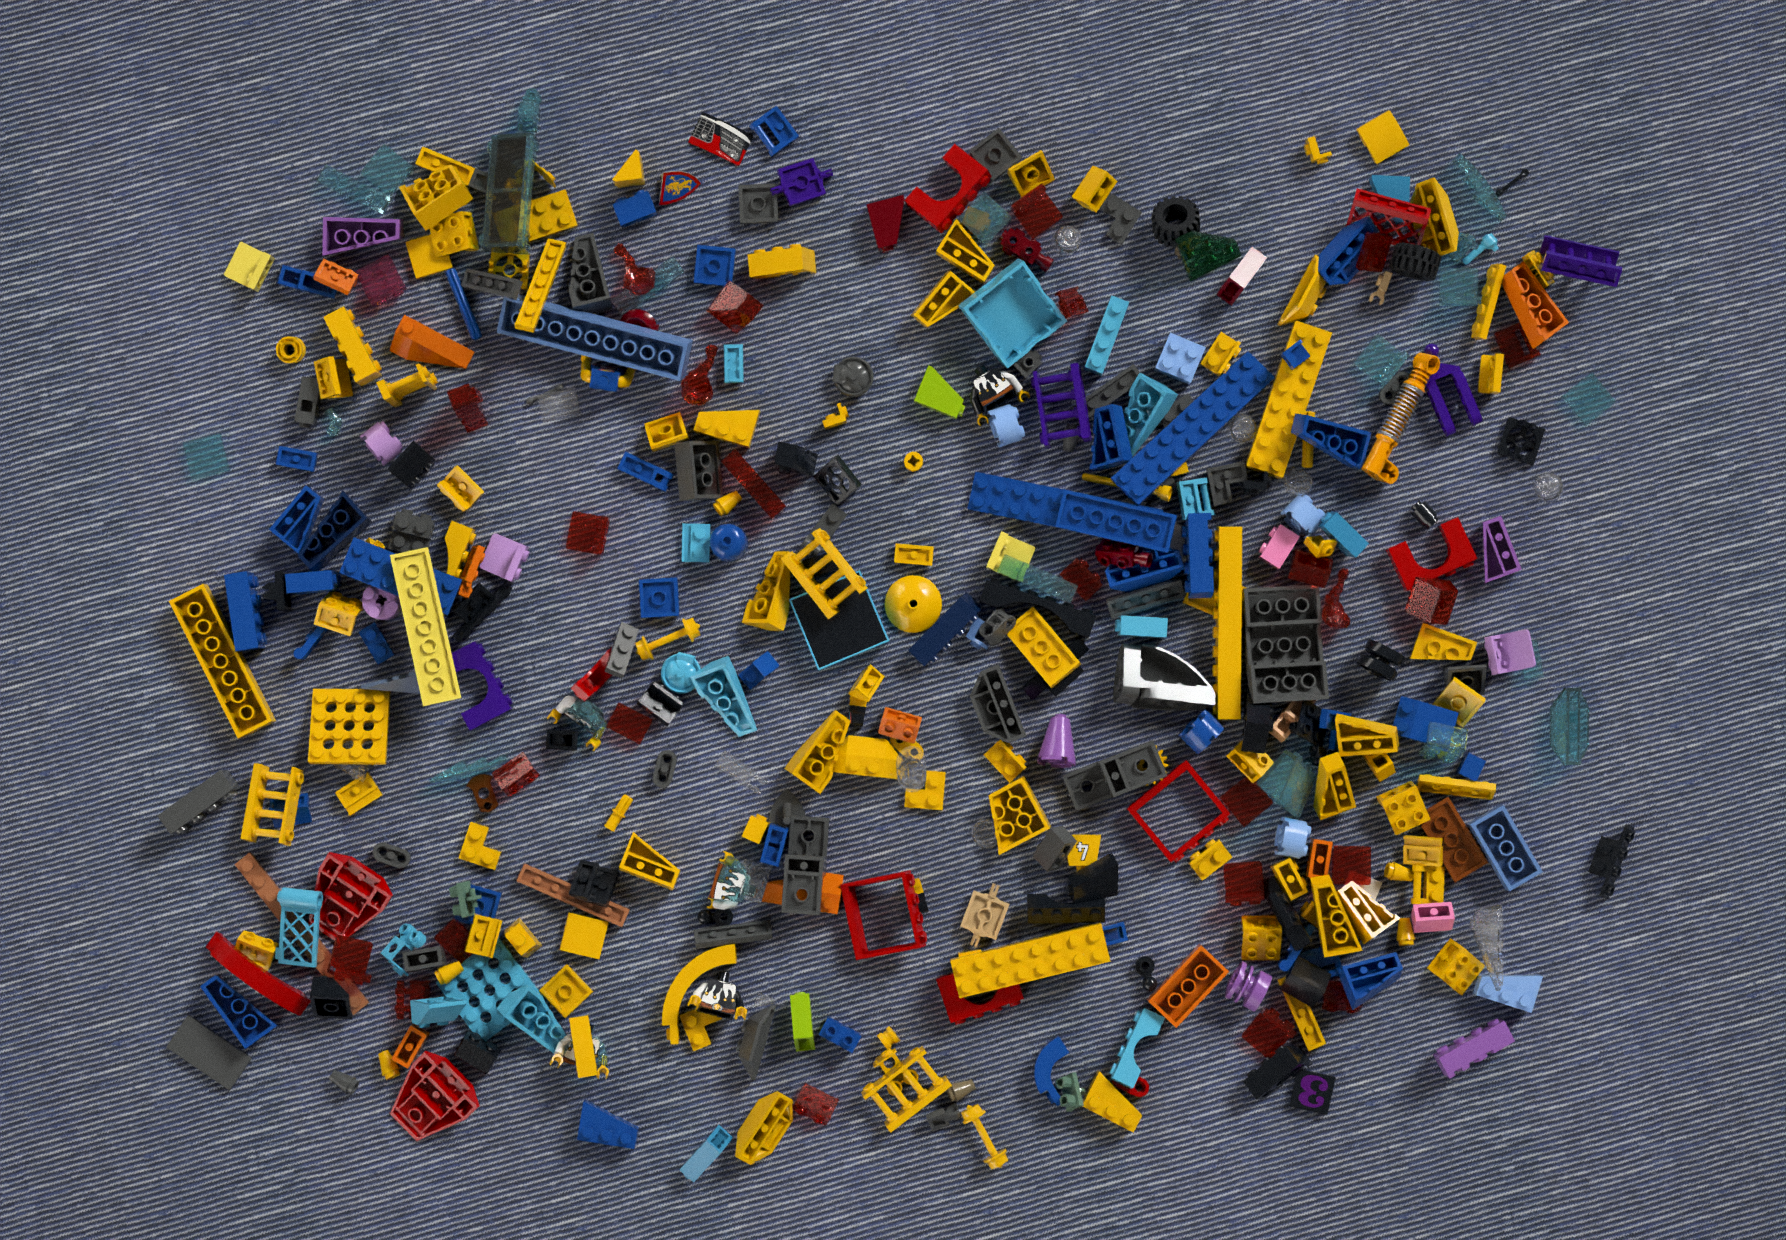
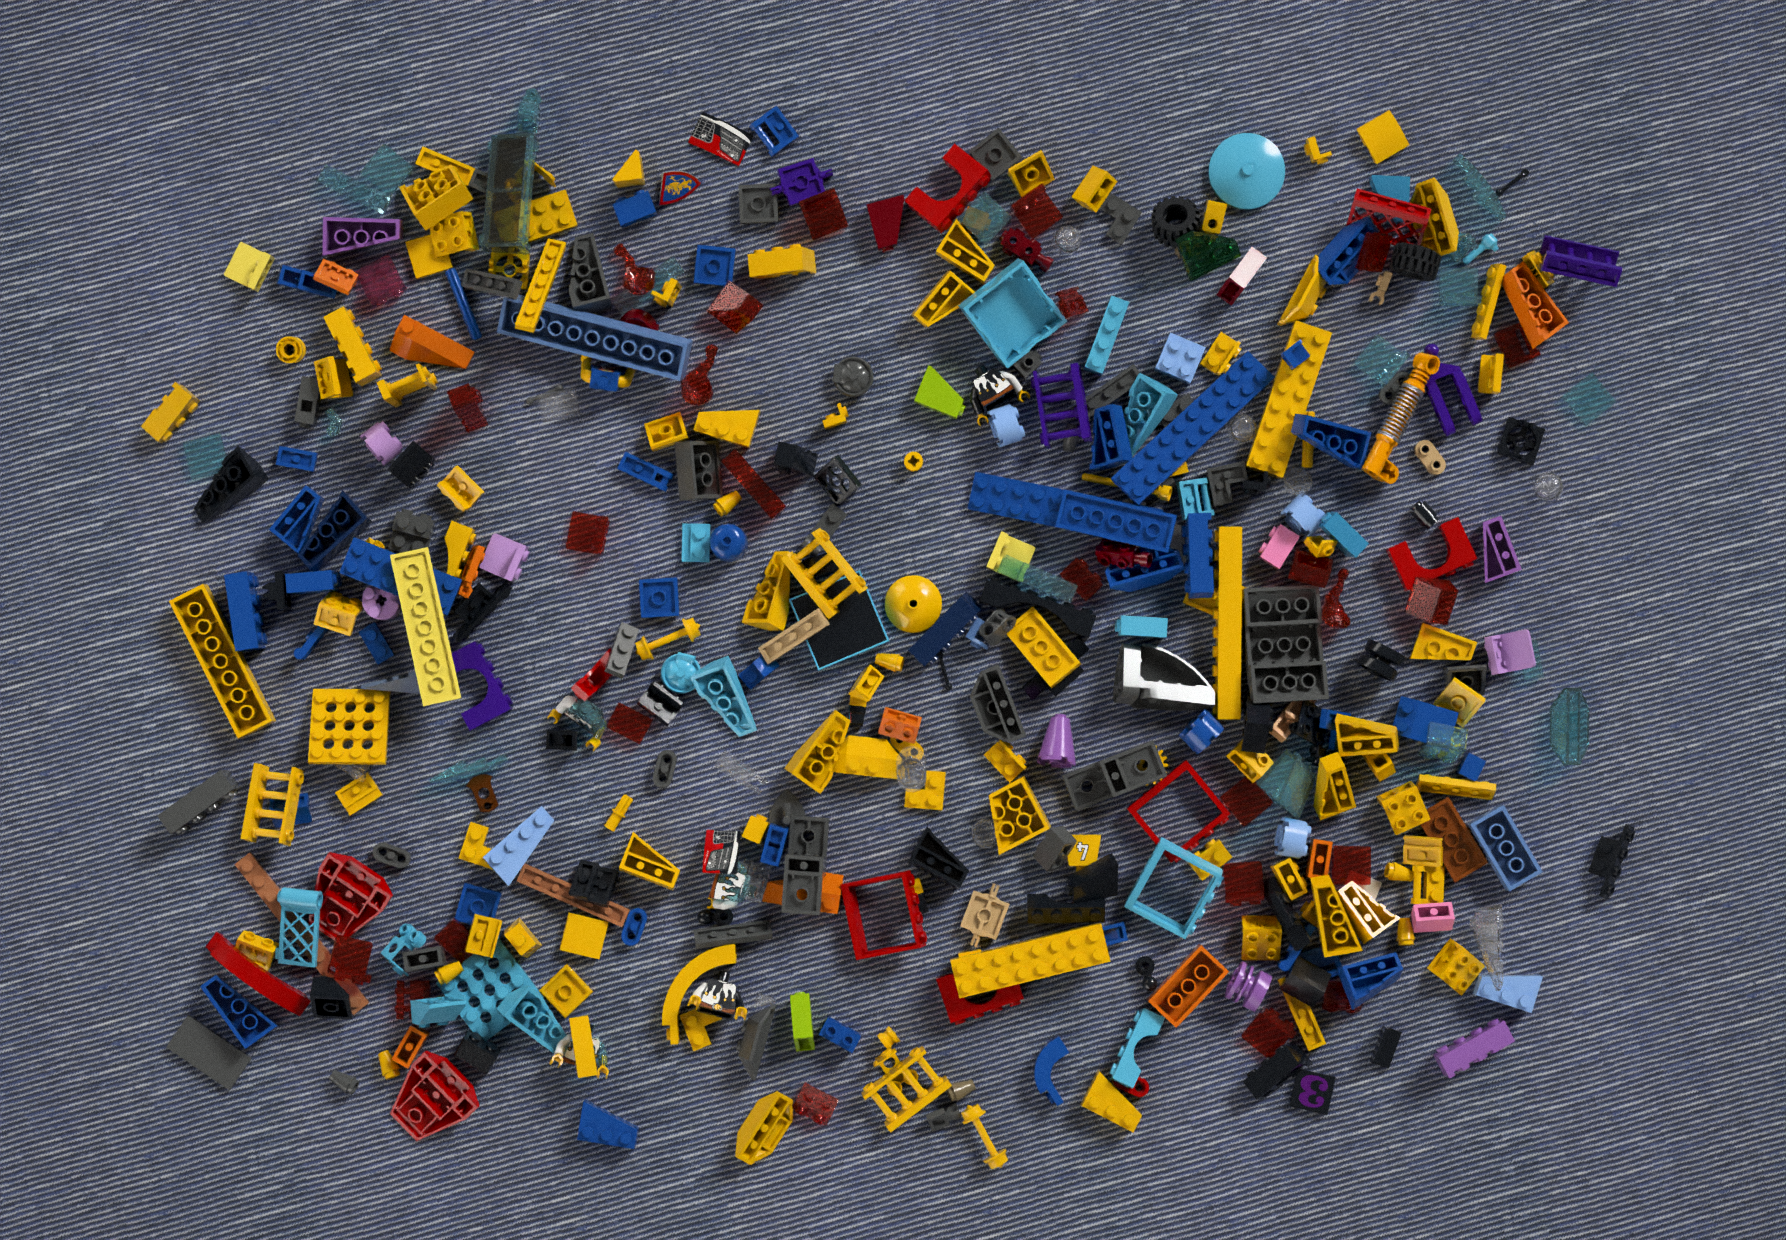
sand green hips [449,881,482,918] -> none
clear red bracket [492,752,540,797] -> none
dark azure slope [680,1125,733,1183] -> none
medium azure plate [724,344,744,383] -> none
yellow plate [894,543,934,566] -> none
sand green hips [1055,1072,1086,1112] -> none
dark grey plate [1106,577,1185,619] -> none
none -> yellow wedge [141,382,200,443]
none -> black wedge [194,446,269,524]
none -> light blue wedge [482,806,554,886]
none -> blue plate [621,908,647,946]
none -> yellow bracket [651,278,682,308]
none -> sticker [702,830,741,874]
none -> tan plate [758,608,830,664]
none -> clear red slope [799,188,849,240]
none -> yellow cone [875,653,904,673]
none -> black wedge [907,827,969,890]
none -> black hinge [937,652,952,691]
none -> medium azure window [1124,837,1224,939]
none -> yellow torso [1200,200,1227,244]
none -> medium azure dish [1208,133,1285,210]
none -> black panel [1370,1025,1402,1069]
none -> tan plate [1414,440,1446,475]

